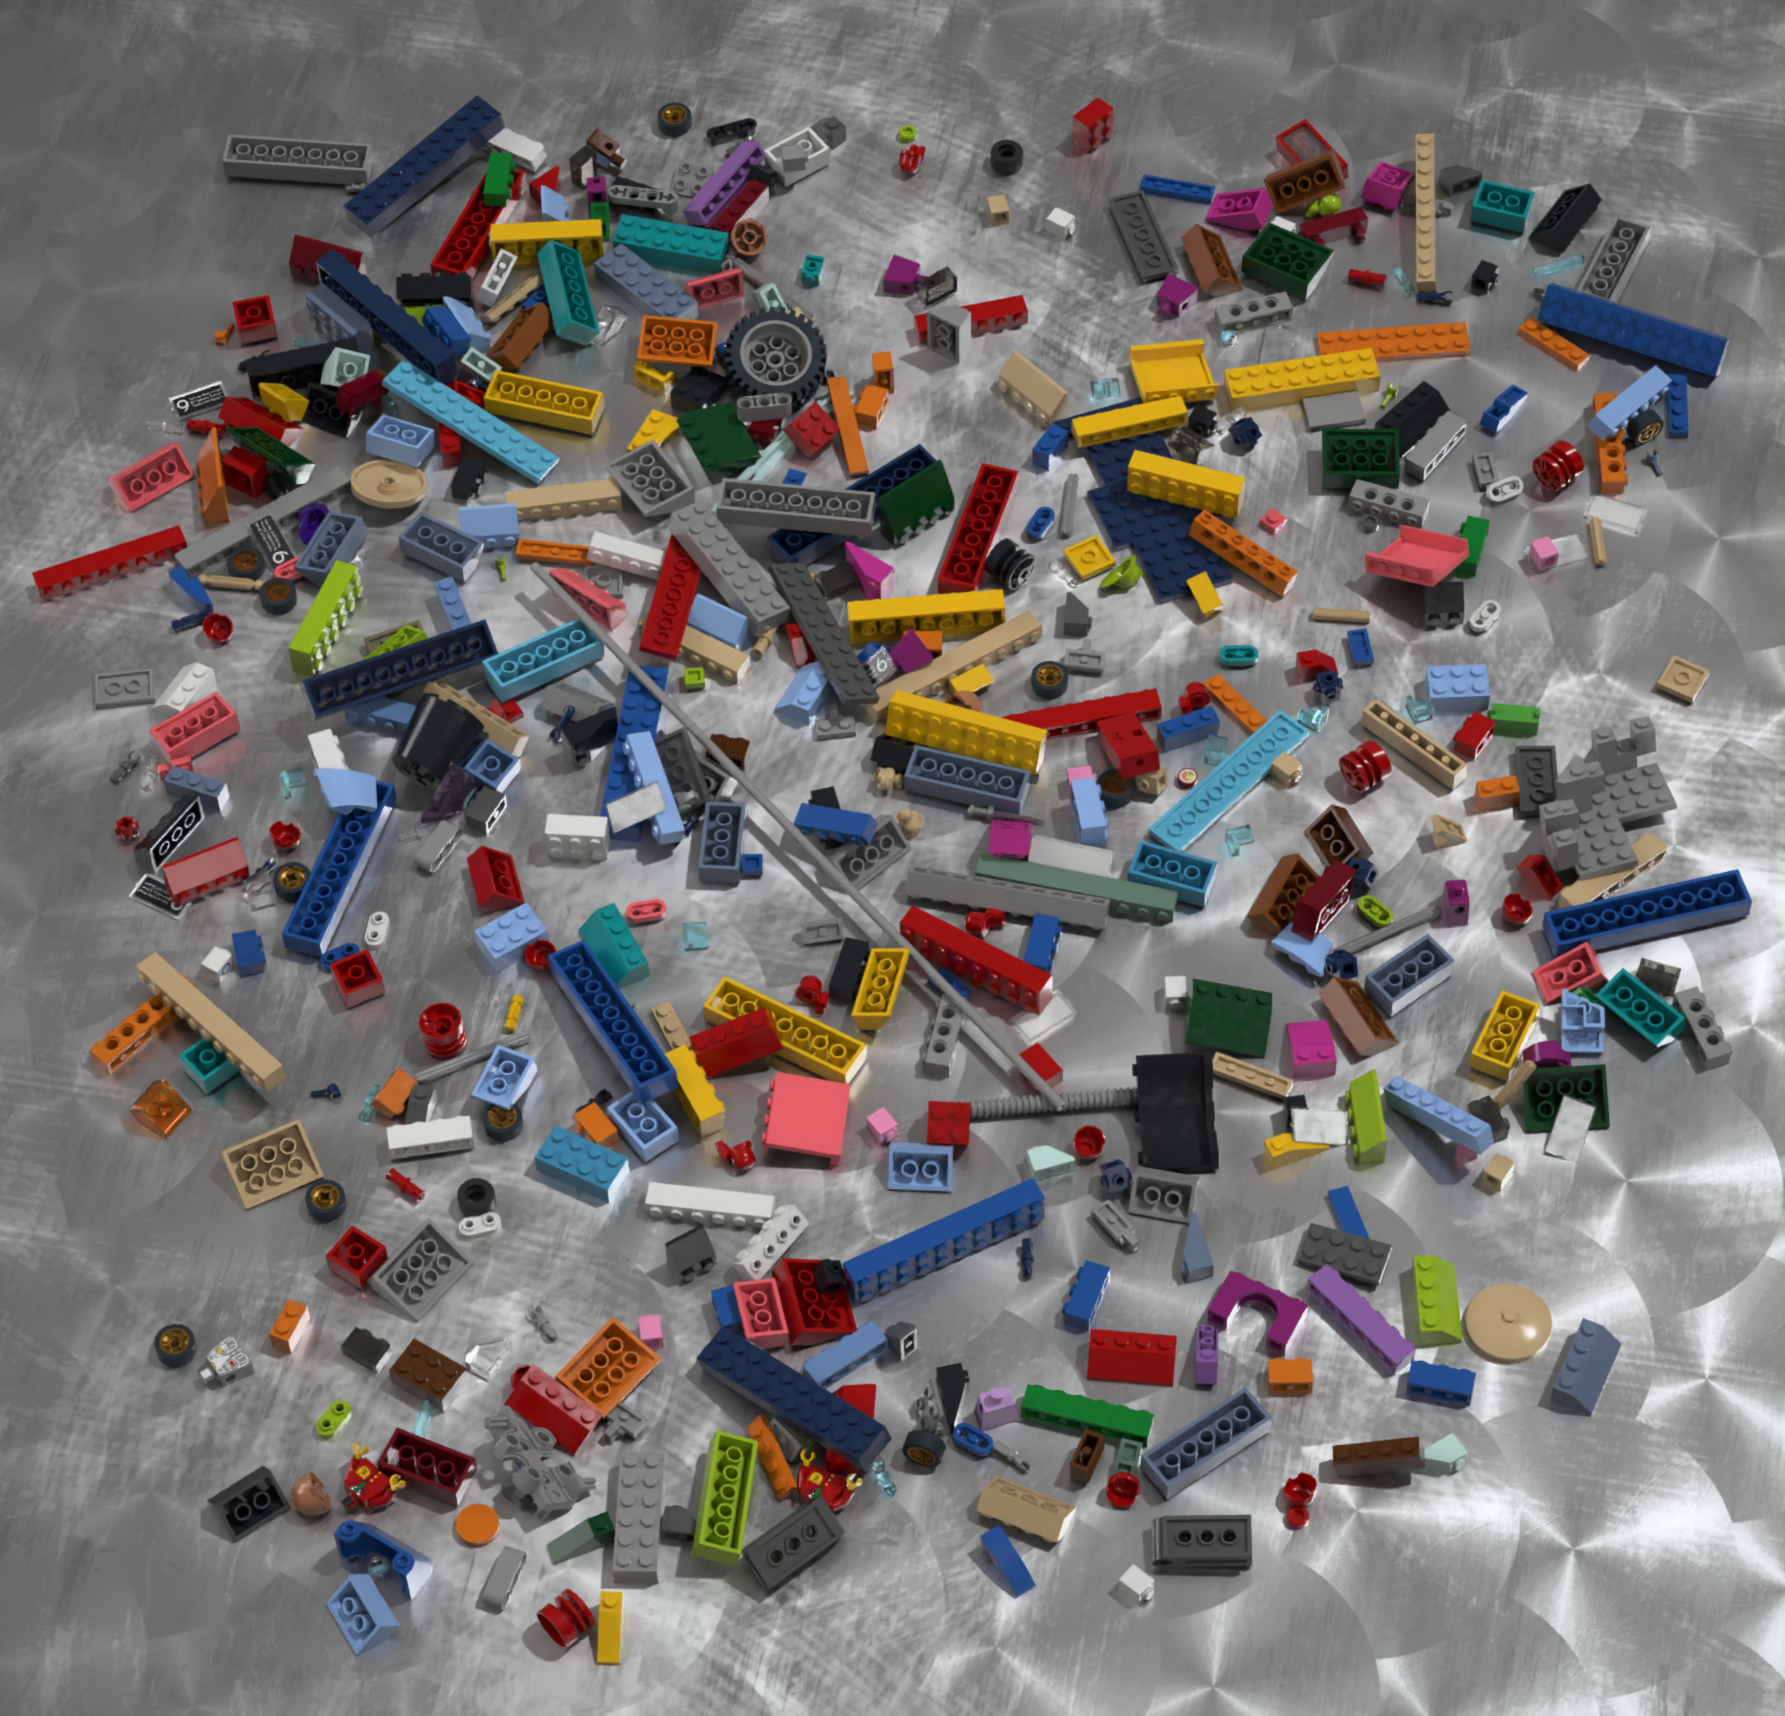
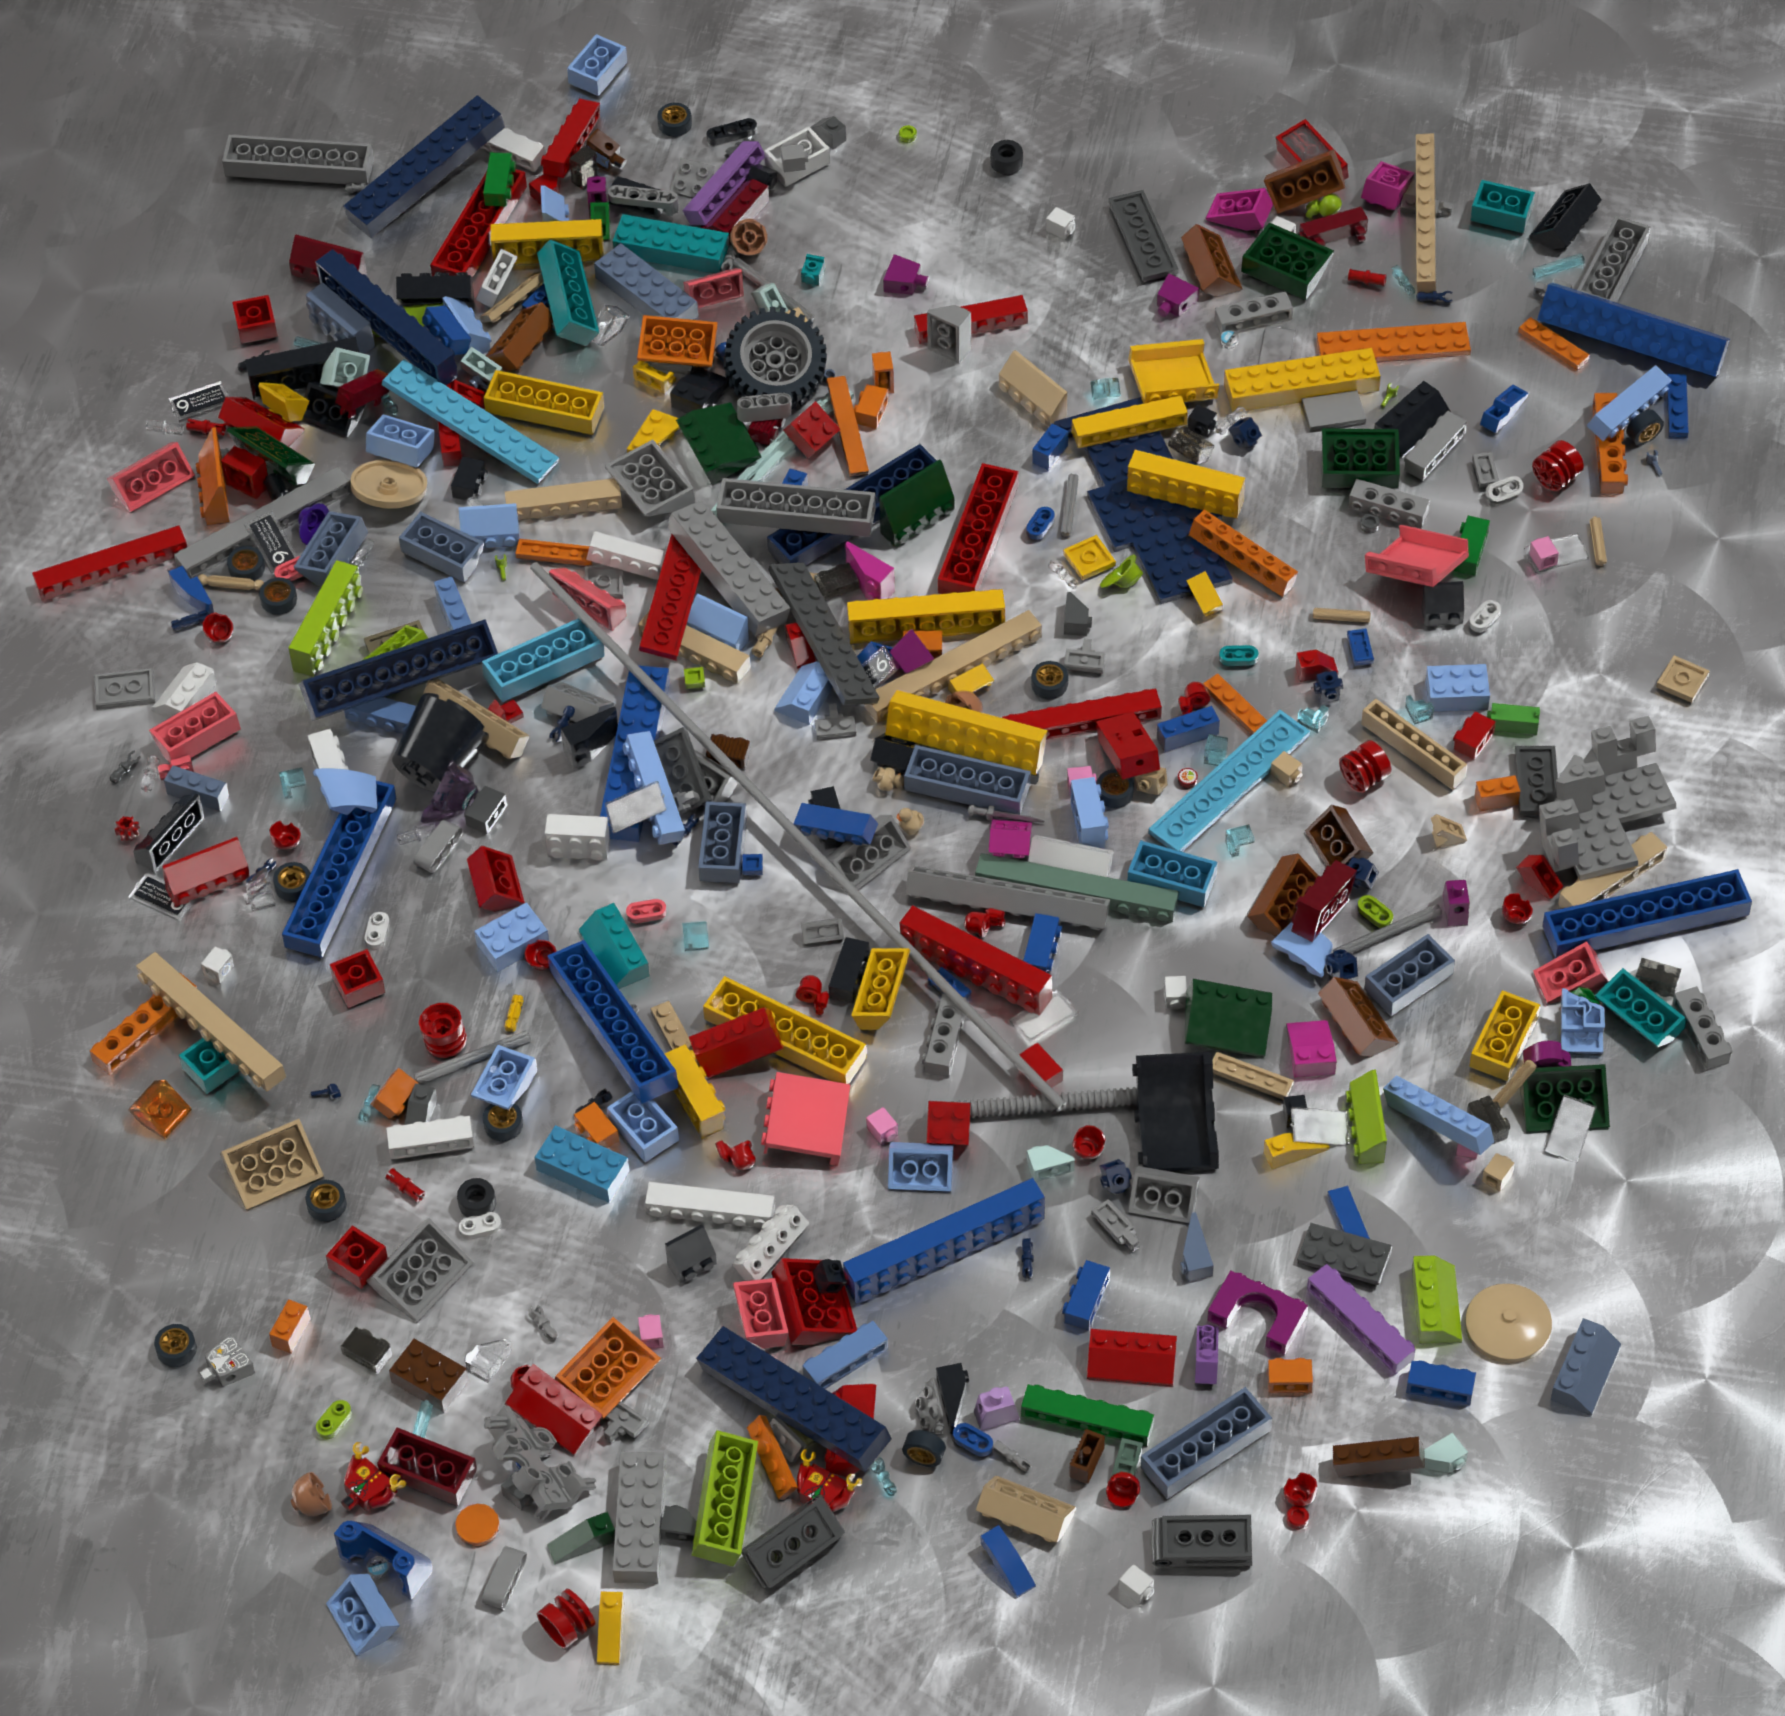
black slope [207,1466,290,1542] -> none
orange hand [214,323,235,343] -> none
blue brick [231,929,266,977] -> none
blue plate [321,943,360,972] -> none
medium blue brick [464,739,521,793] -> none
blue brick [711,1285,744,1333] -> none
dark grey slope [884,1321,917,1361] -> none
red piece [898,144,926,174] -> none
clear smoke brick [917,267,958,307] -> none
black wheel [984,538,1036,590] -> none
tan brick [987,194,1009,226] -> none
red brick [1072,97,1114,152] -> none
blue tile [1140,174,1215,204] -> none
coral plate [1260,509,1287,534] -> none
dark grey slope [1438,165,1482,197] -> none
black brick [1471,260,1500,293] -> none
clear piece [1583,493,1647,534] -> none
none -> red brick [541,99,600,178]
none -> light blue brick [567,34,627,96]

